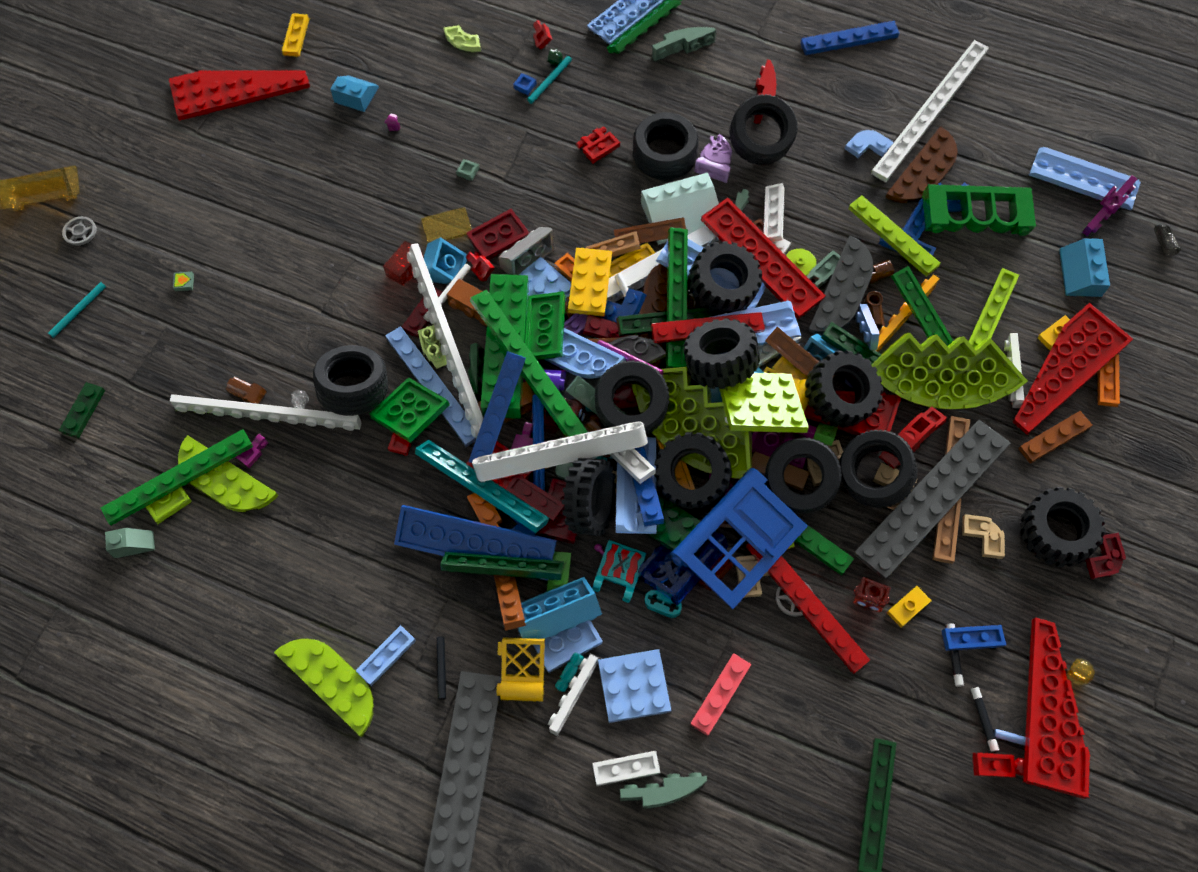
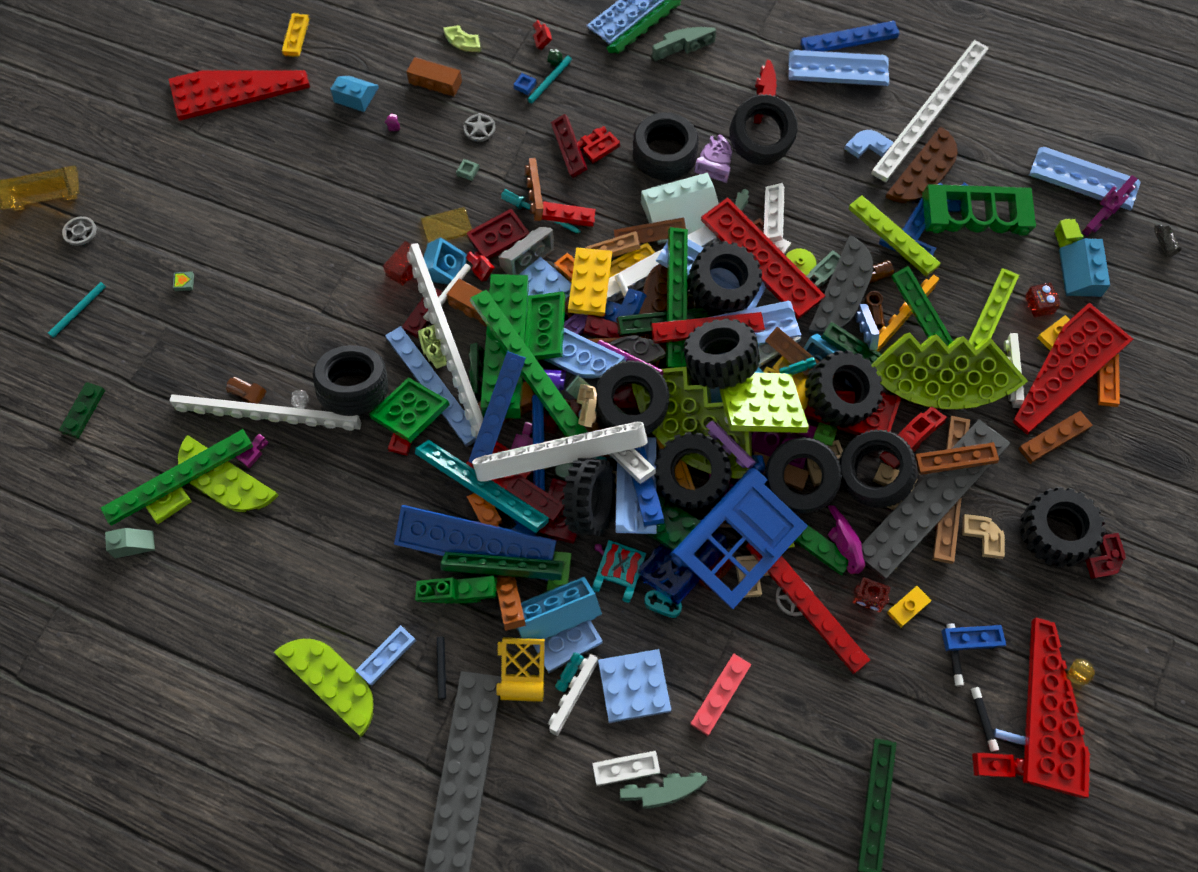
none -> dark orange brick [407,57,462,96]
none -> green slope [415,576,497,603]
none -> light grey wheel [464,113,495,142]
none -> teal piece [501,189,581,233]
none -> dark orange plate [525,158,543,221]
none -> red plate [542,202,595,227]
none -> dark red plate [551,114,588,178]
none -> tan plate [577,384,597,427]
none -> medium lavender plate [706,420,756,468]
none -> blue arm [752,455,766,473]
none -> teal axle [779,357,816,375]
none -> light blue plate [789,50,889,86]
none -> magenta animal [828,505,865,574]
none -> dark orange plate [915,442,999,475]
none -> clear red head [1025,283,1061,318]
none -> lime window [1054,219,1084,248]

